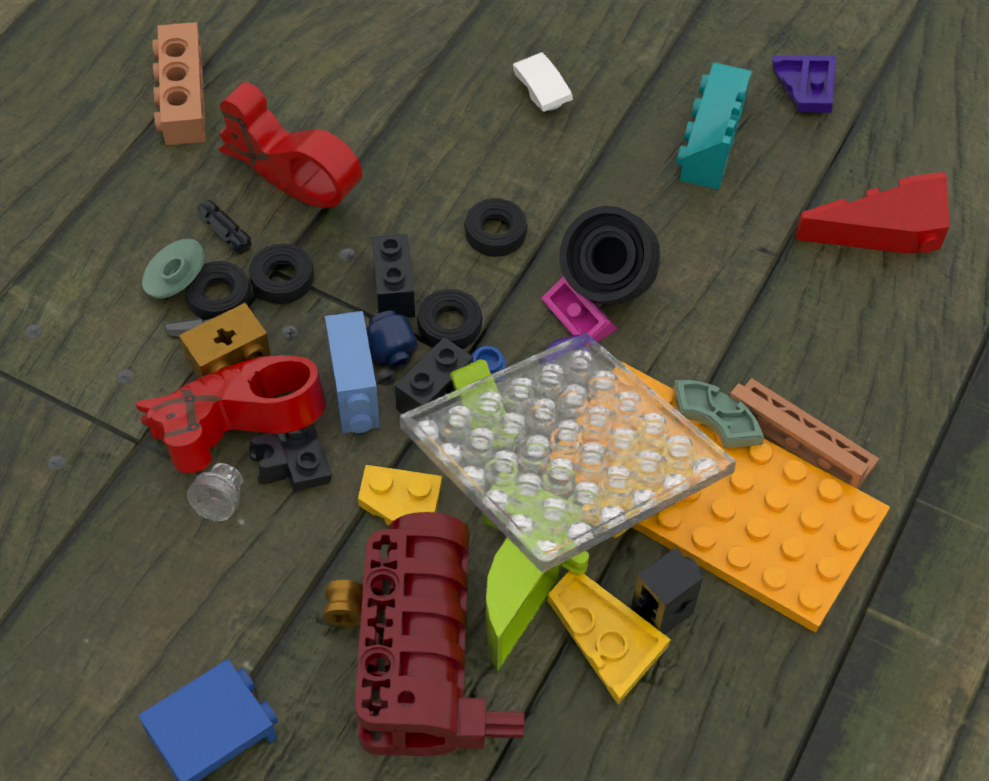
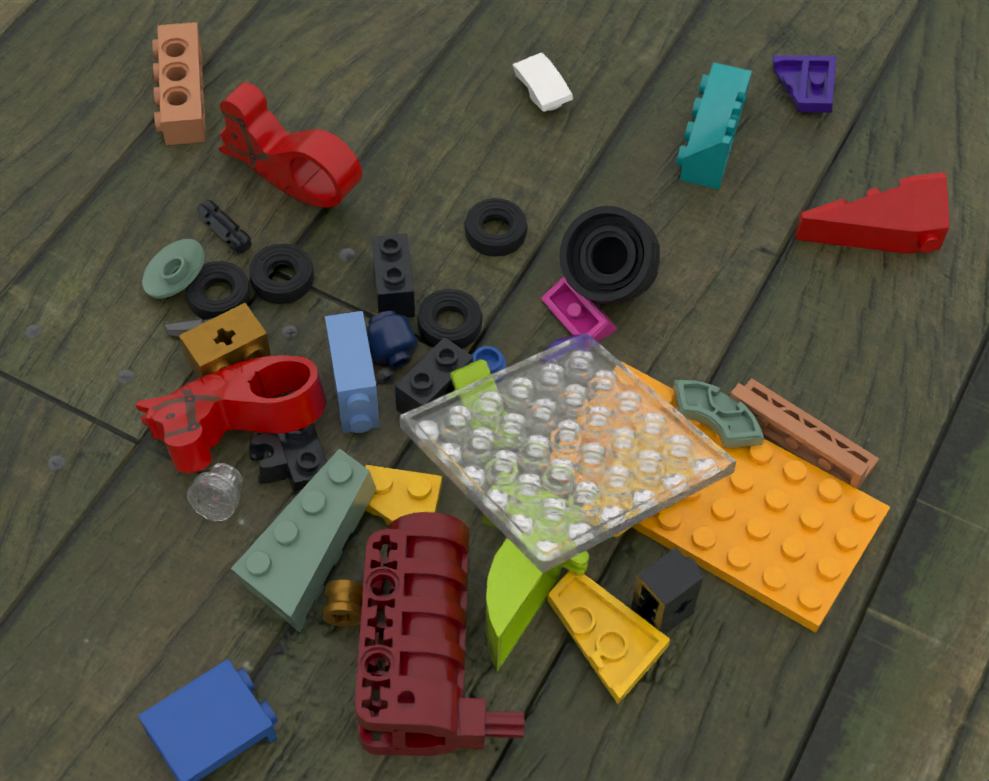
none -> sand green wedge [231,448,376,632]

